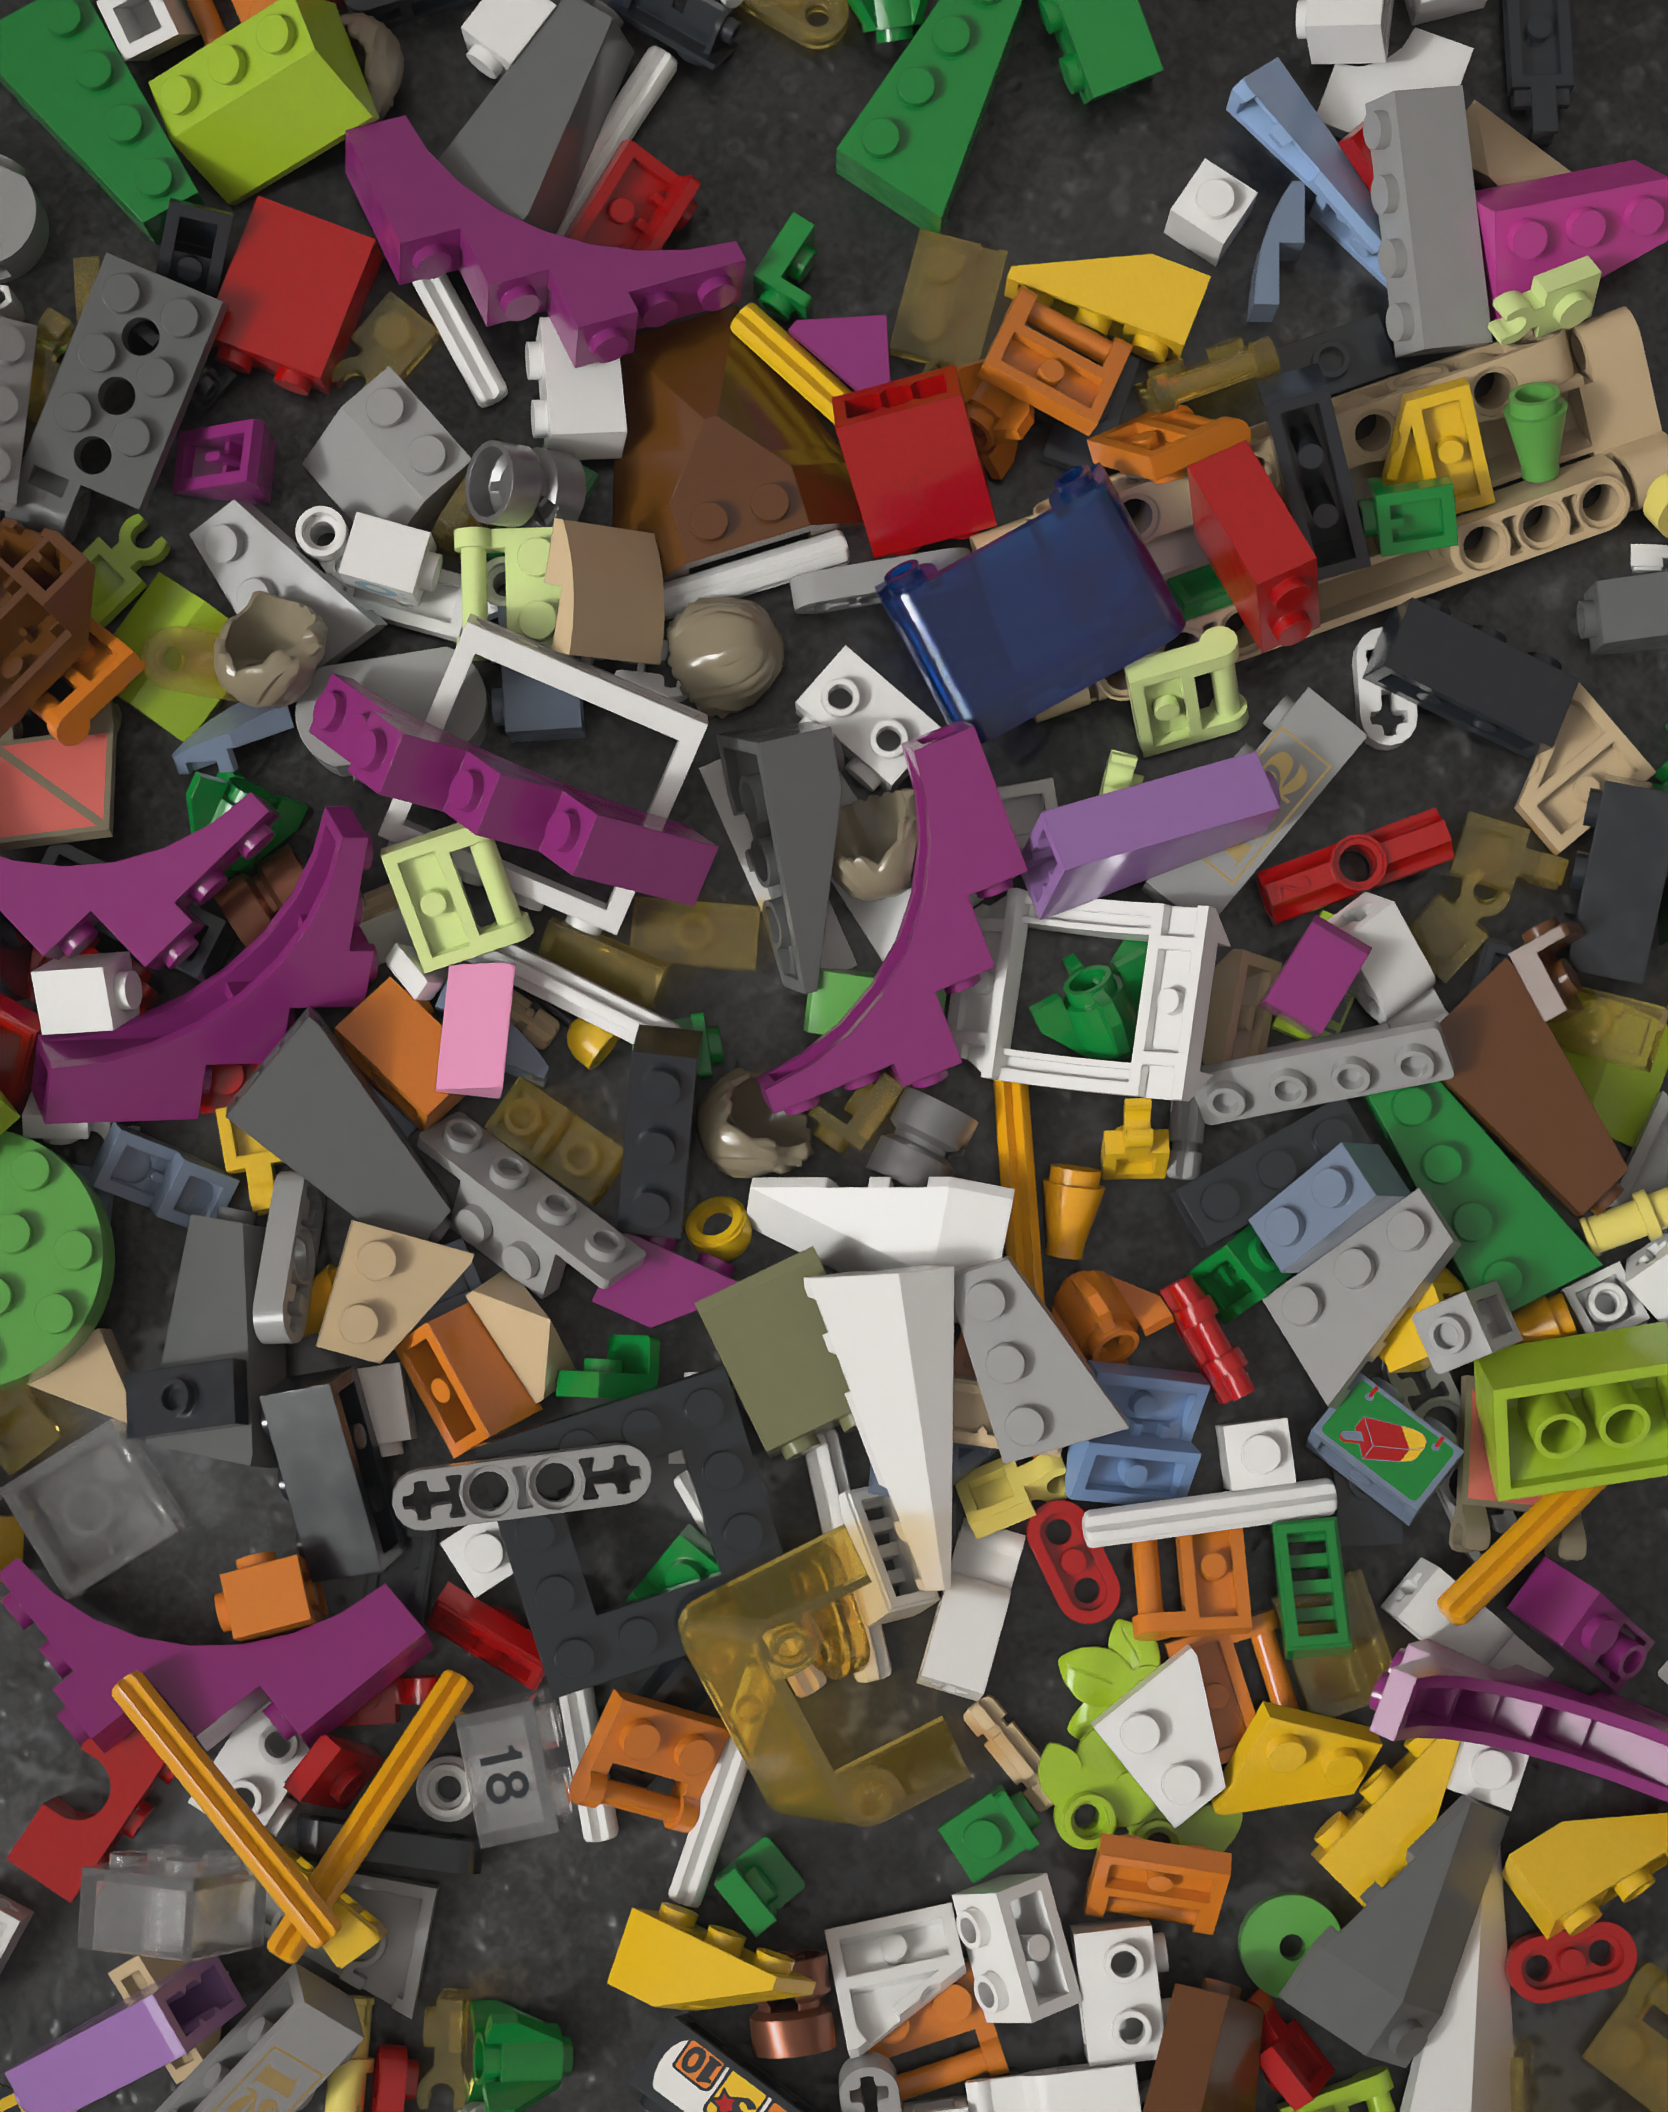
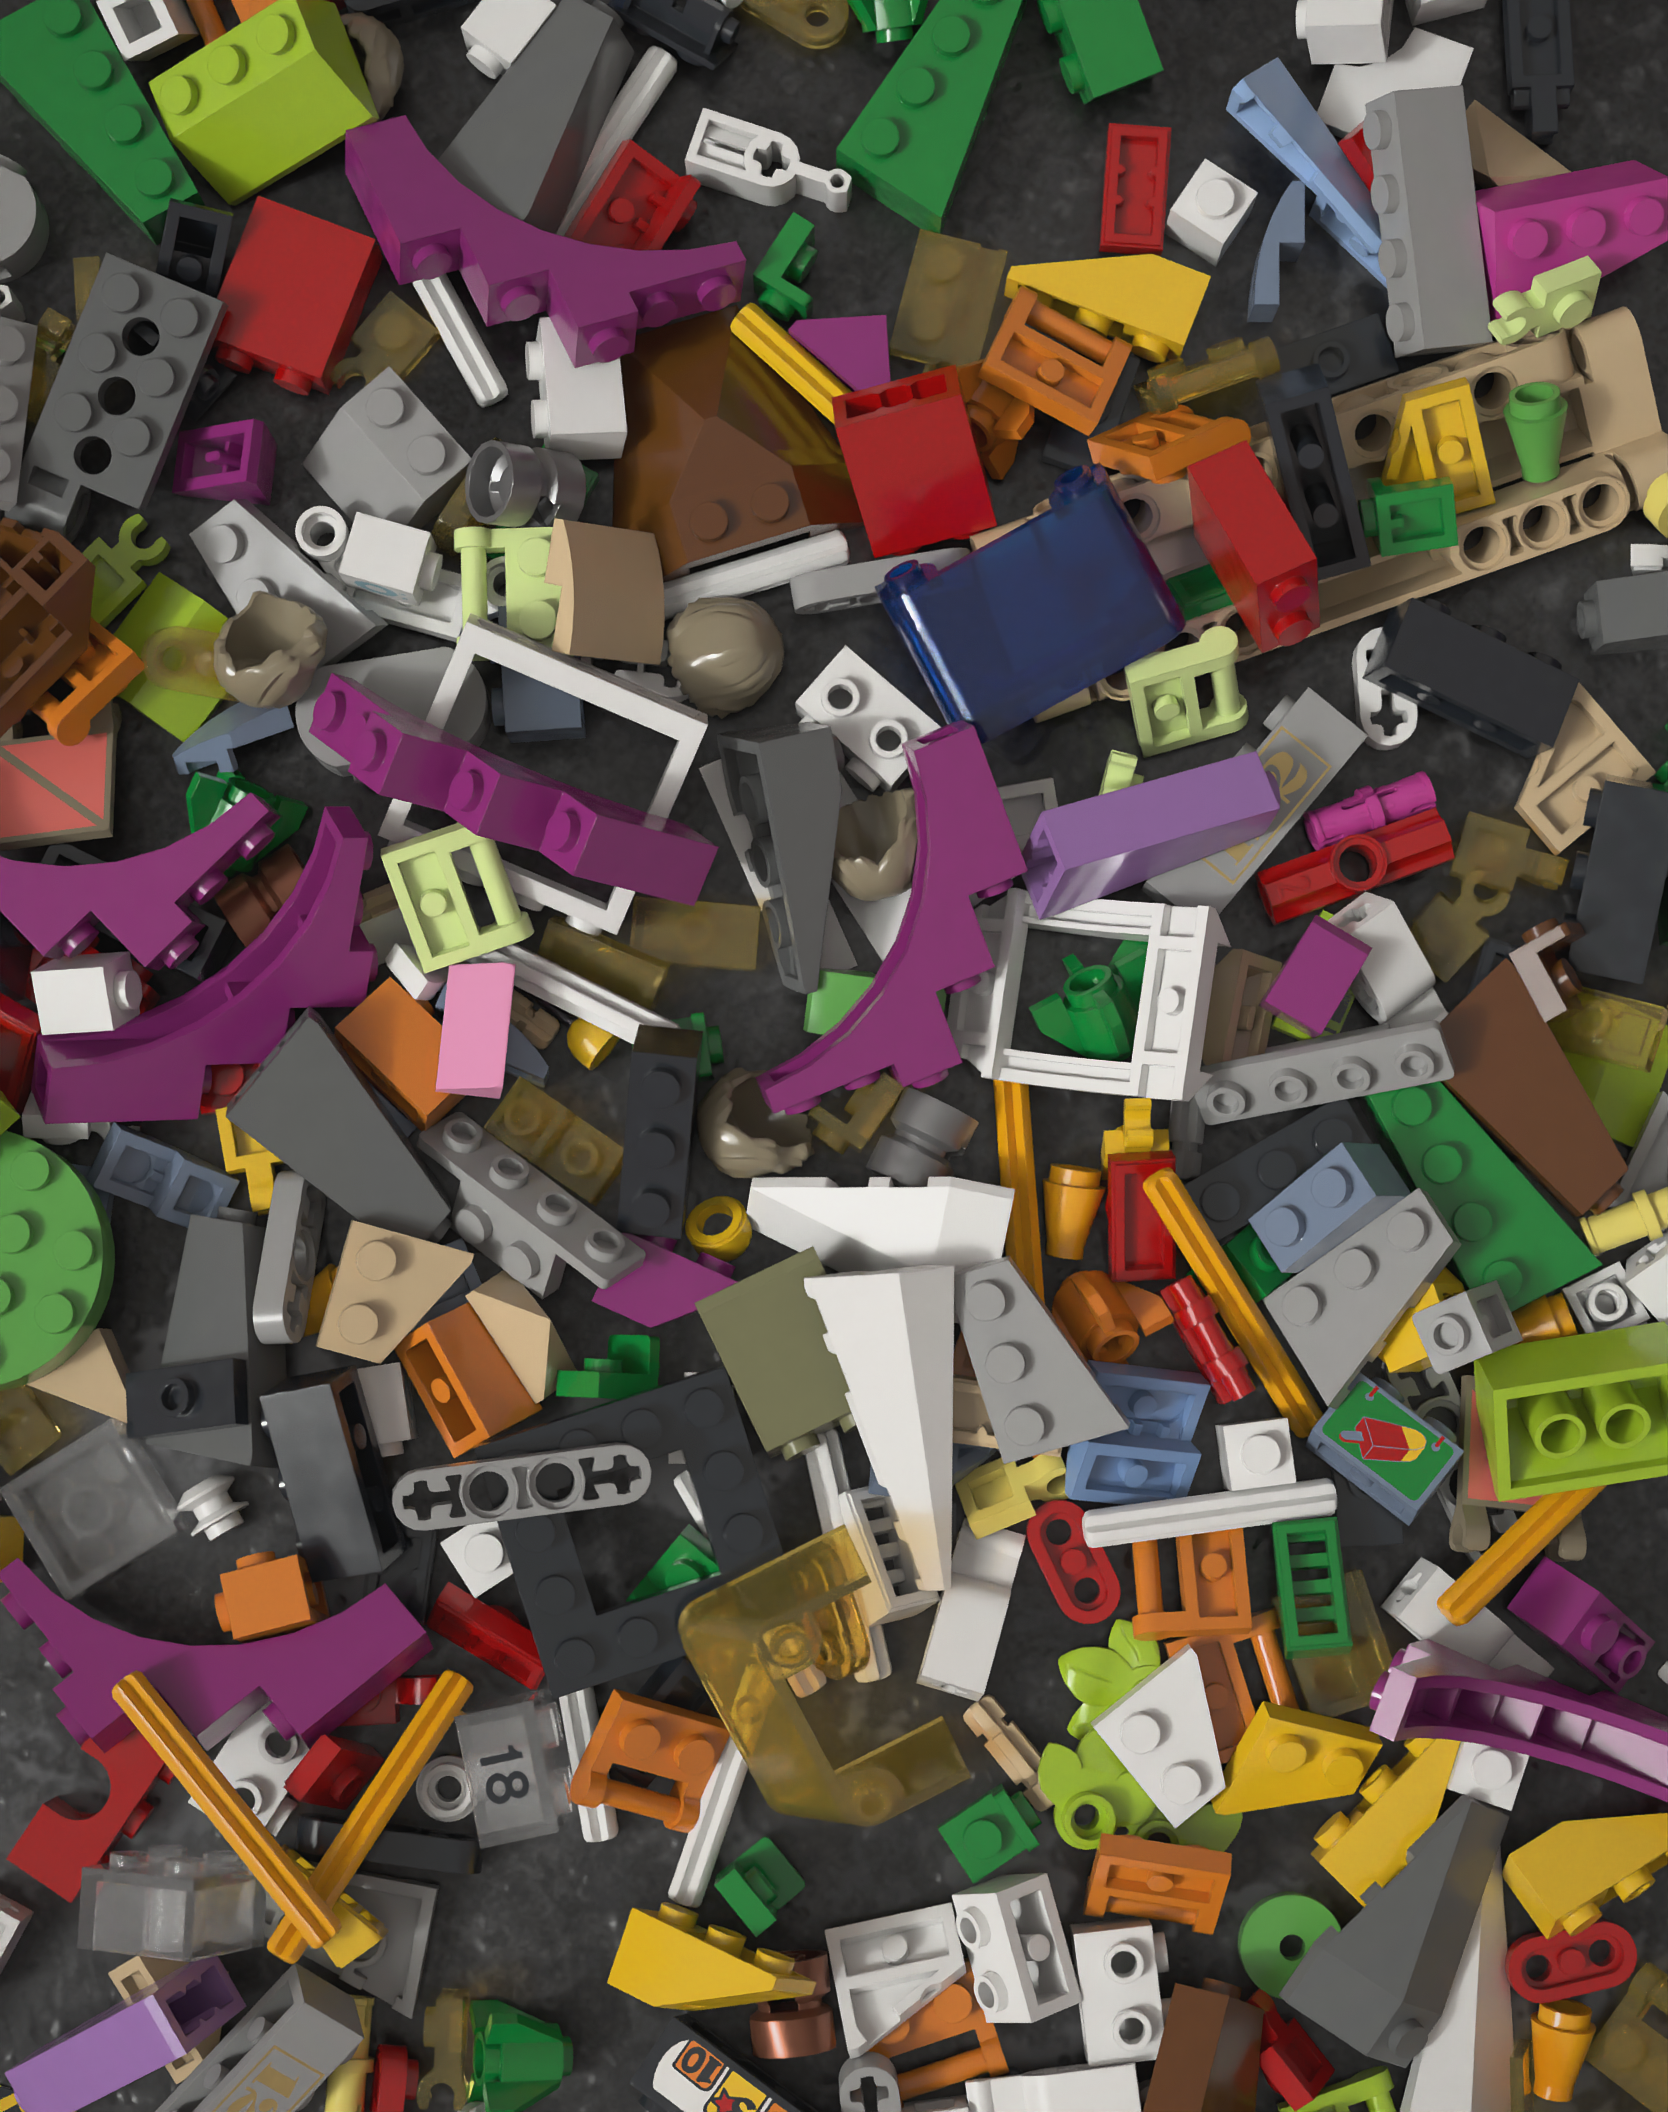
none -> white wheel [176,1474,249,1541]
none -> white piece [685,108,852,212]
none -> red plate [1099,123,1172,256]
none -> red tile [1105,1150,1176,1282]
none -> light orange axle [1143,1167,1323,1438]
none -> dark pink pin [1303,771,1437,851]
none -> light orange cone [1531,1998,1596,2102]

